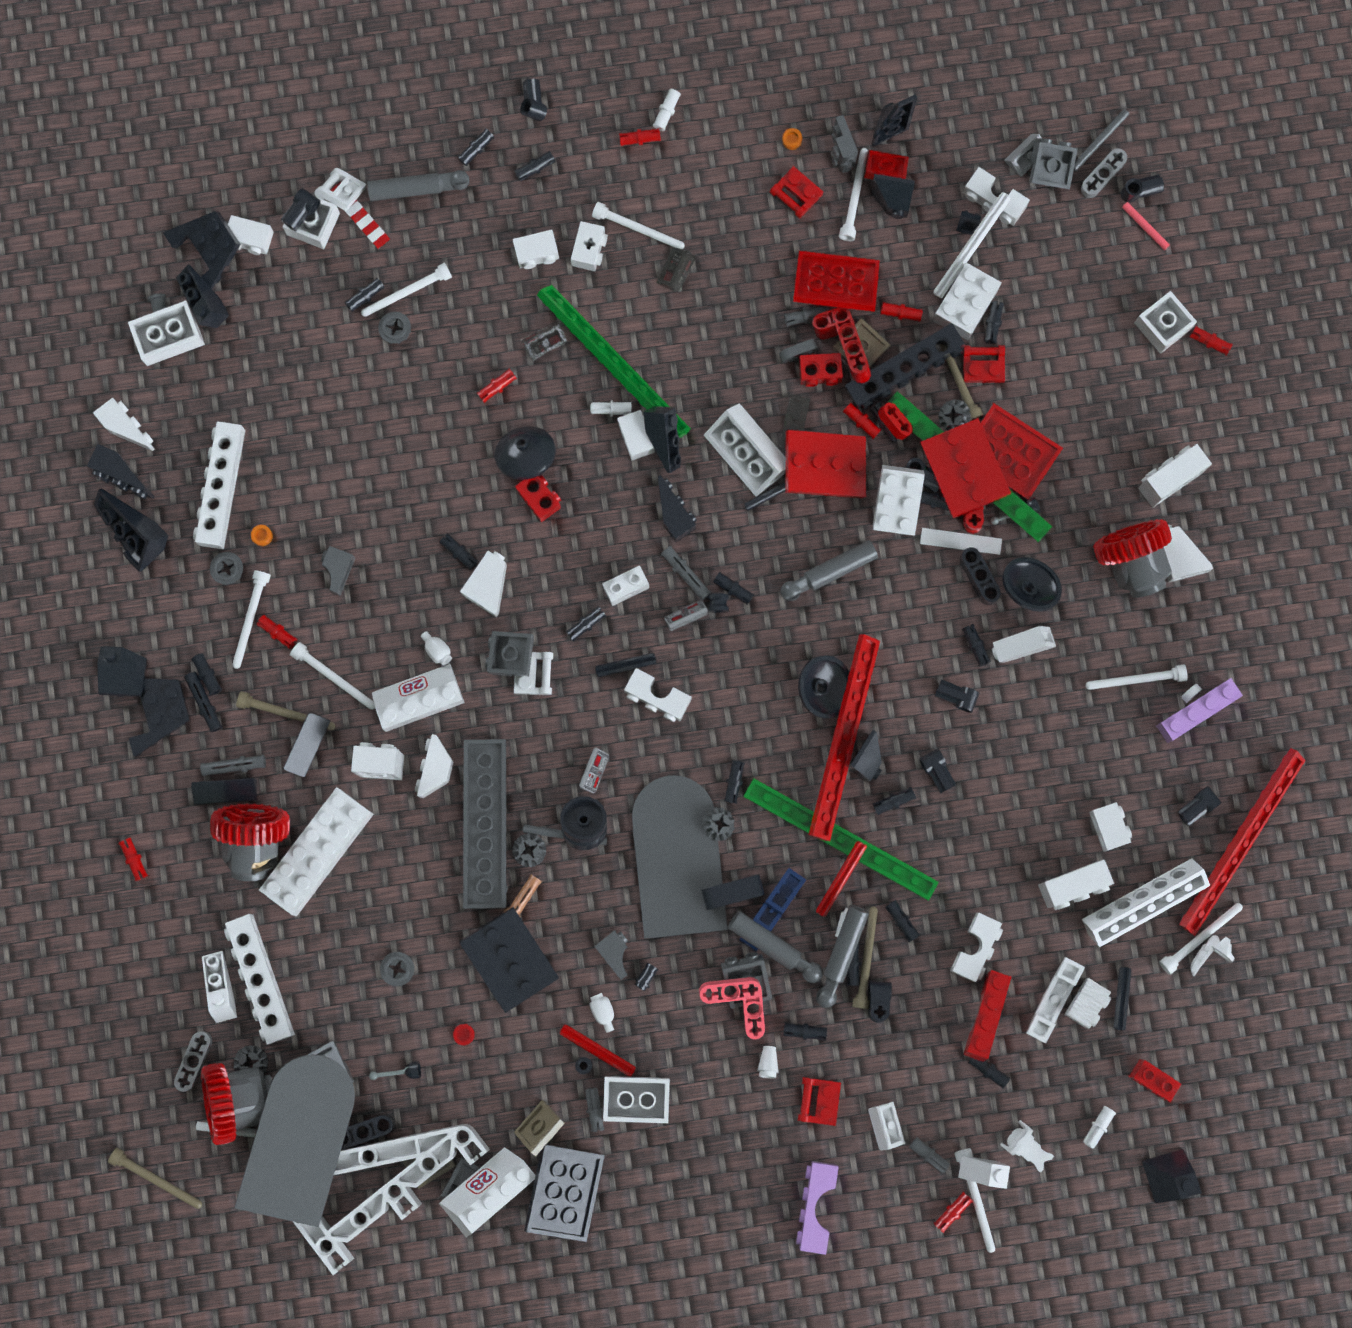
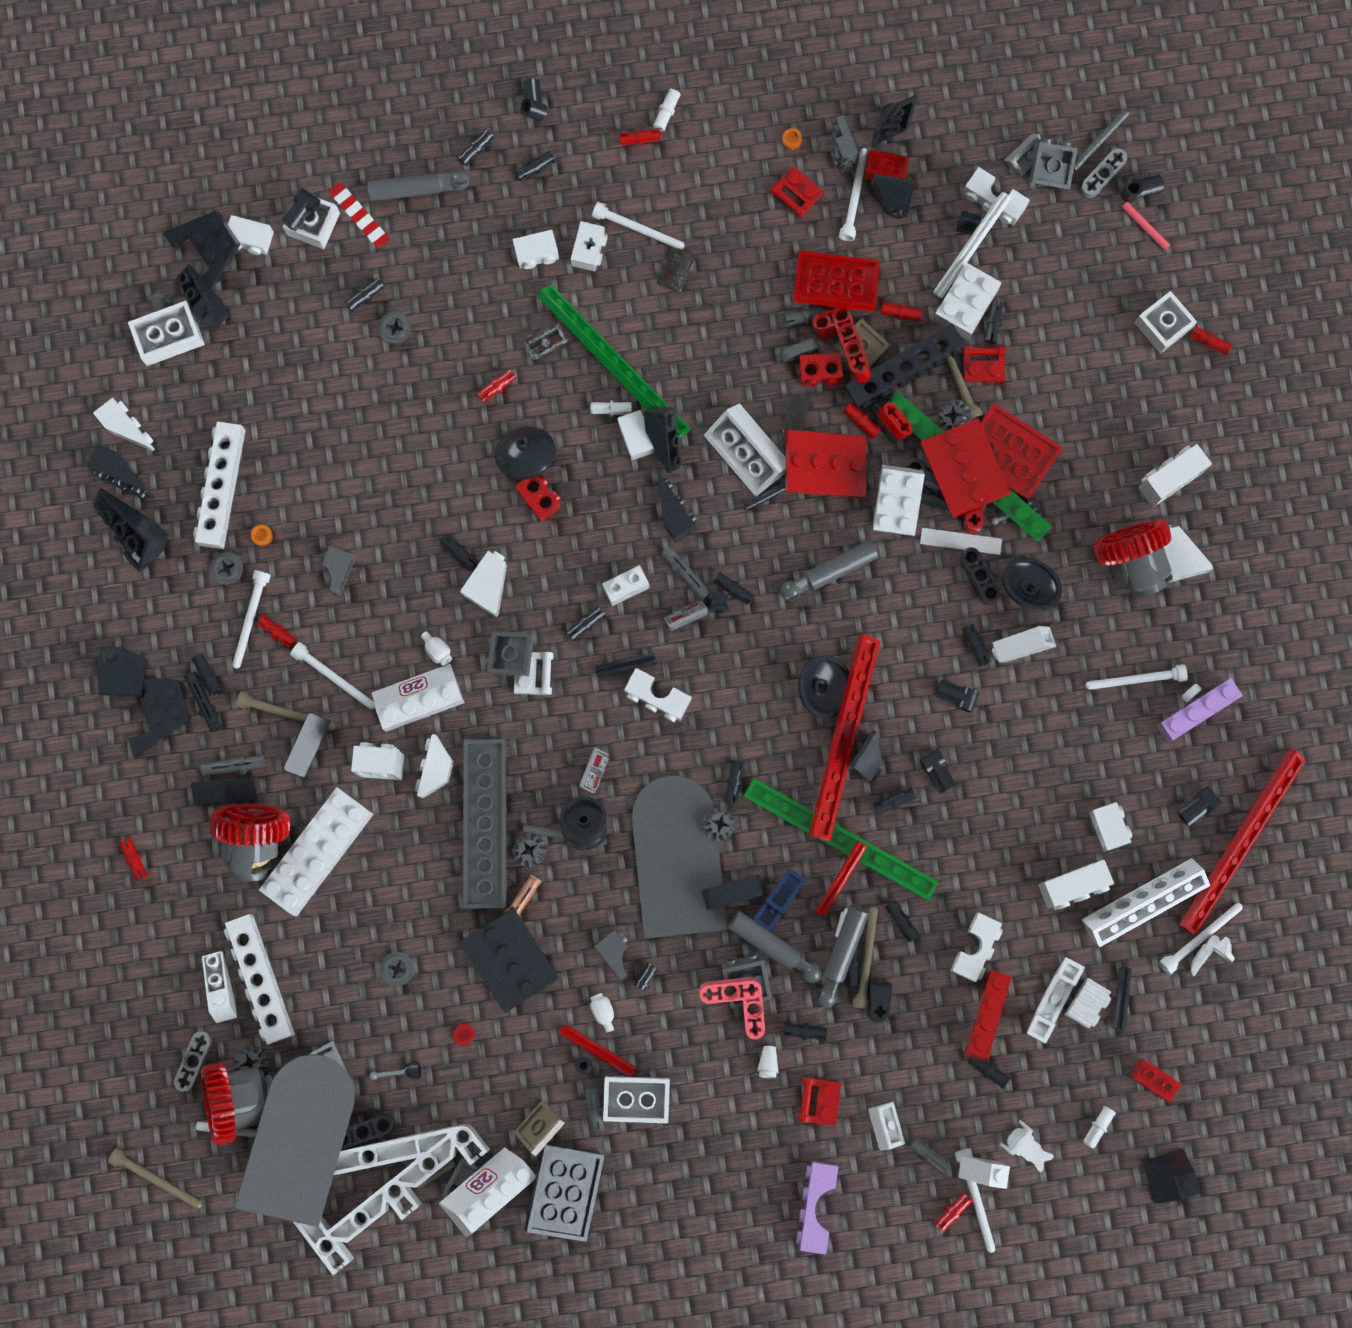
white plate [315,168,366,211] -> none
white piece [361,263,452,317] -> none

